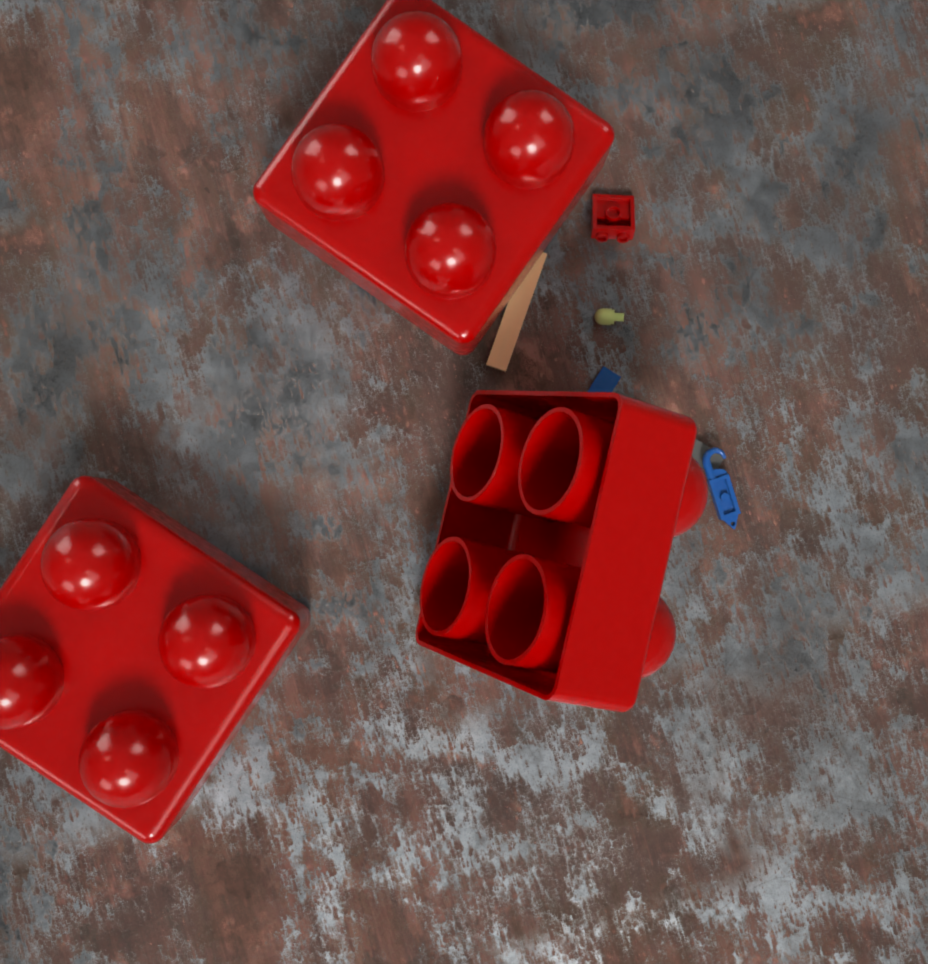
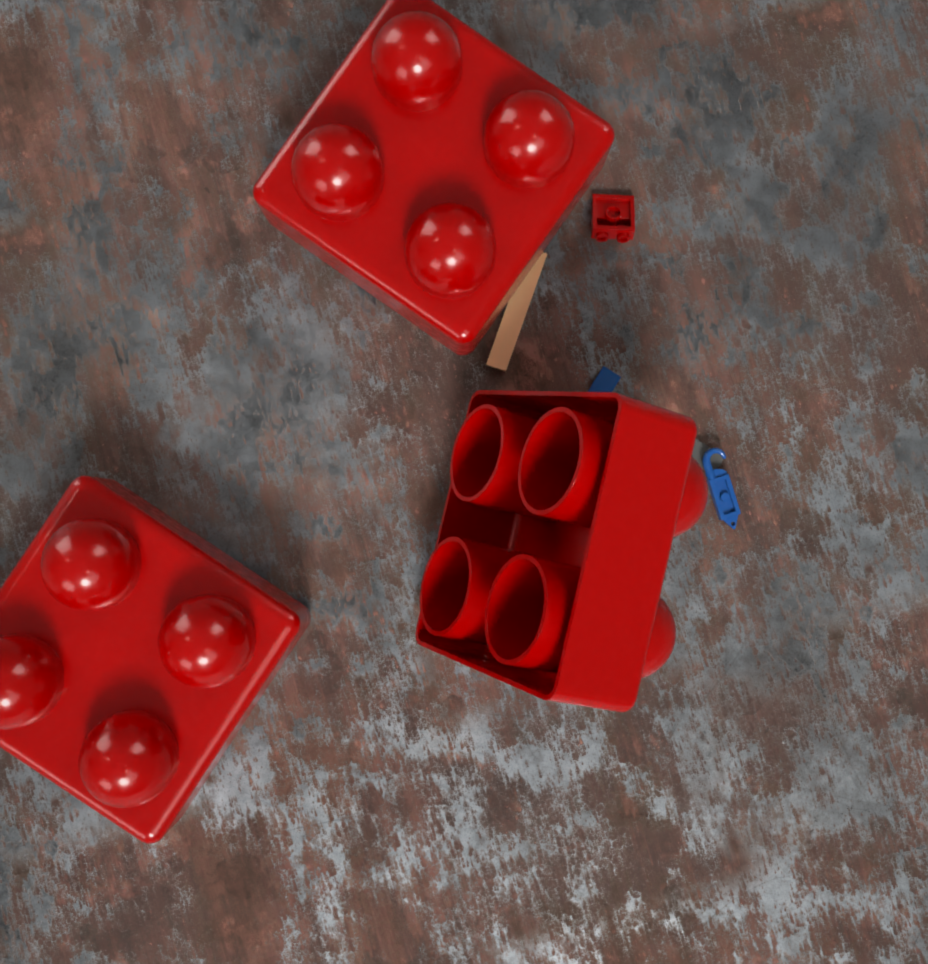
yellowish green cylinder [594,308,624,325] -> none

